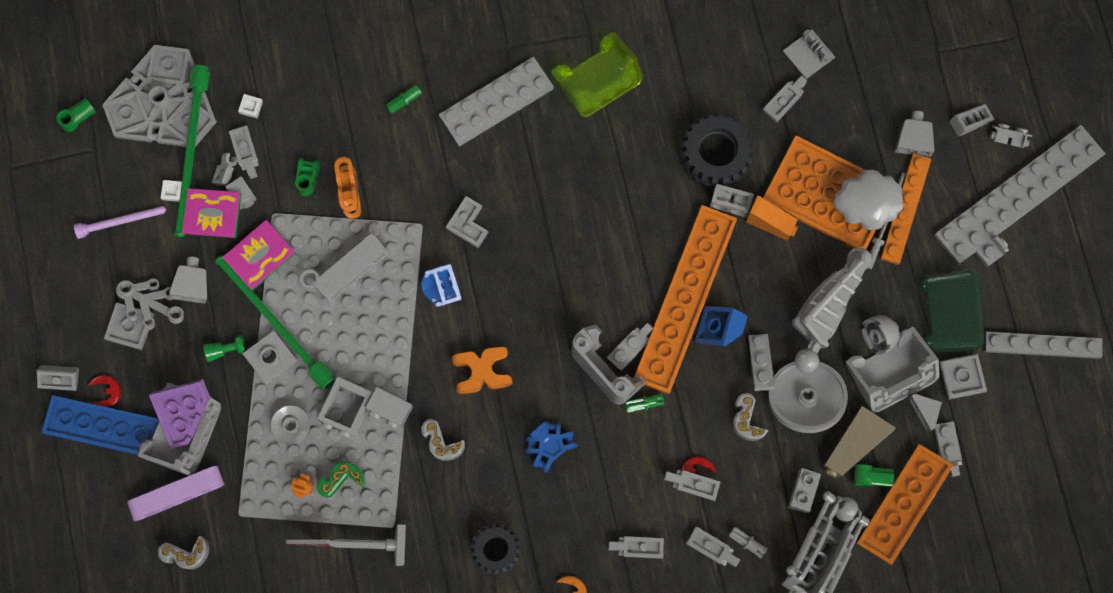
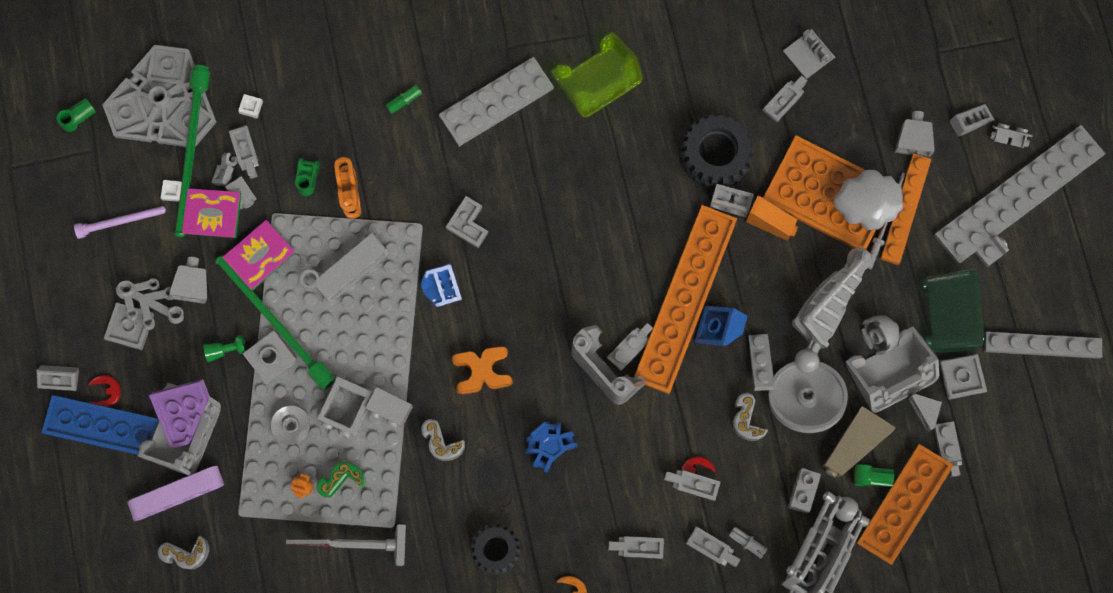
green axle [625,393,664,412] -> none

